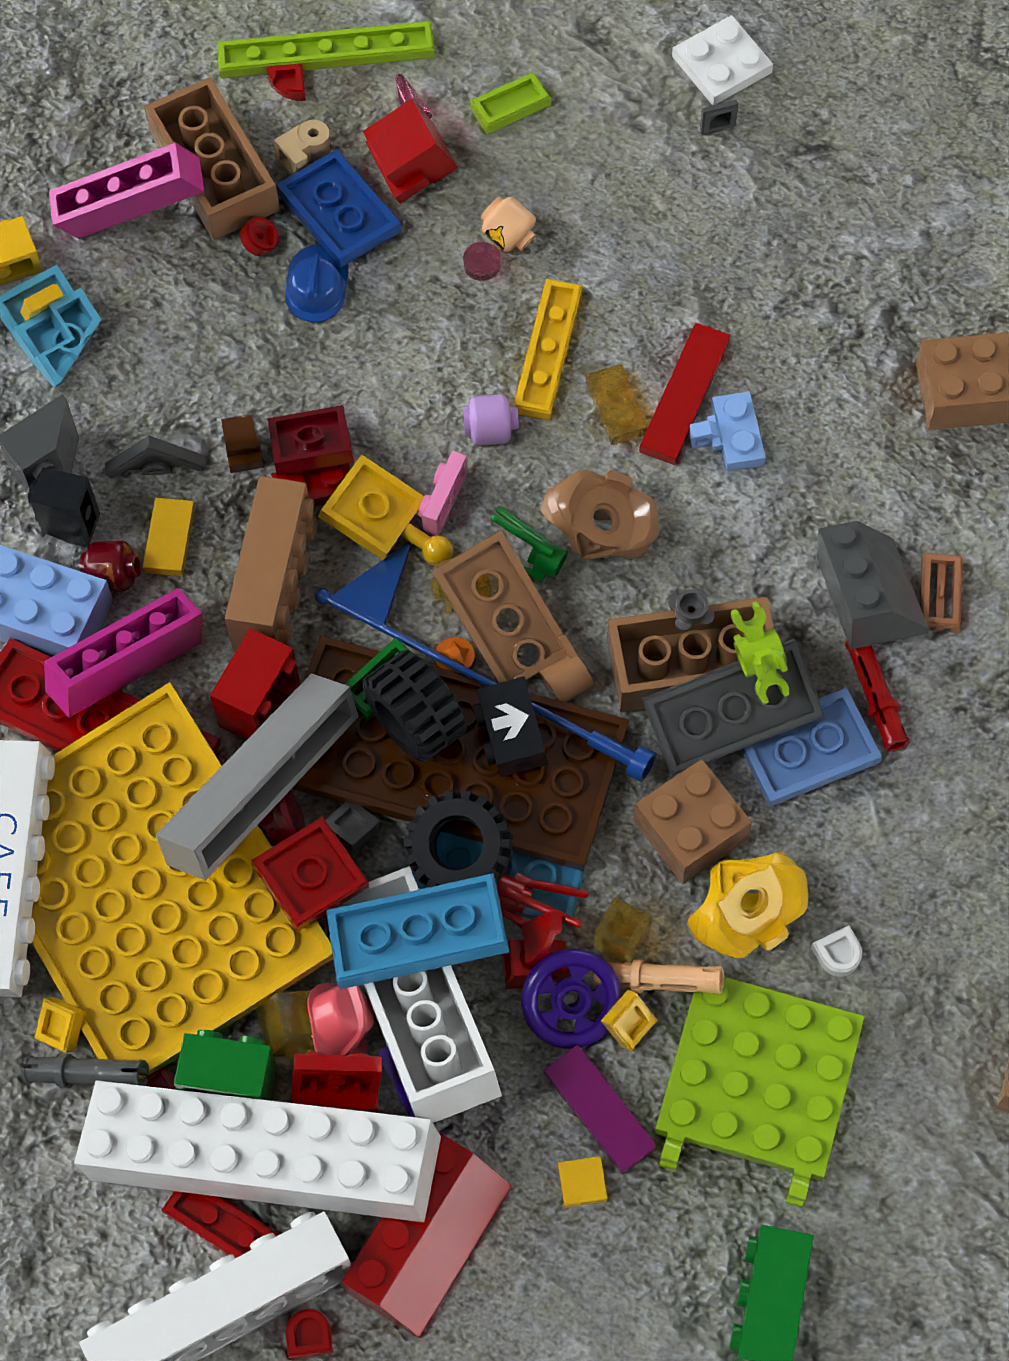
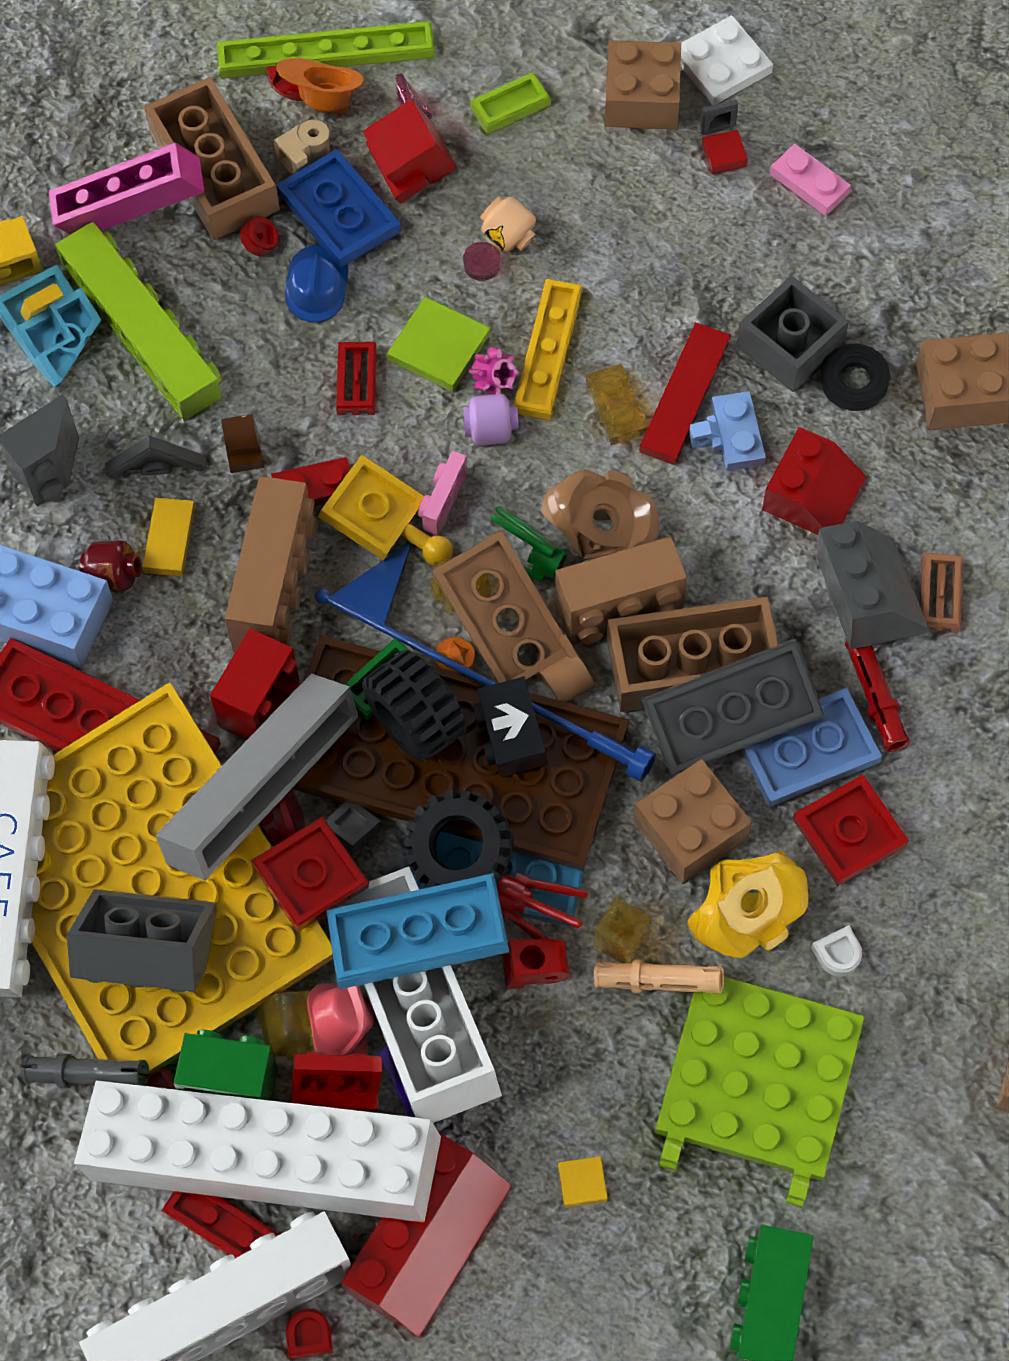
black brick [28,467,100,548] -> none
yellow tile [34,997,85,1053] -> none
dark pink brick [44,588,203,718] -> none
dark red plate [267,405,354,476] -> none
dark purple plate [521,949,622,1049] -> none
red tile [522,911,562,966] -> none
magenta tile [543,1045,657,1175] -> none
yellow tile [601,990,658,1052] -> none
flat silver plate [668,589,714,632] -> none
lime pin [731,601,789,704] -> none
none -> lime brick [55,221,222,421]
none -> dark grey slope [67,889,217,992]
none -> orange piece [276,58,364,114]
none -> red tile [336,342,377,415]
none -> lime tile [387,296,490,392]
none -> dark pink gear [469,347,519,395]
none -> medium nougat brick [555,536,687,645]
none -> medium nougat brick [604,40,682,130]
none -> red tile [702,130,748,174]
none -> dark grey brick [737,275,849,392]
none -> red slope [762,427,866,535]
none -> bright pink plate [769,144,851,216]
none -> red plate [793,774,909,886]
none -> black tyre [820,343,890,411]

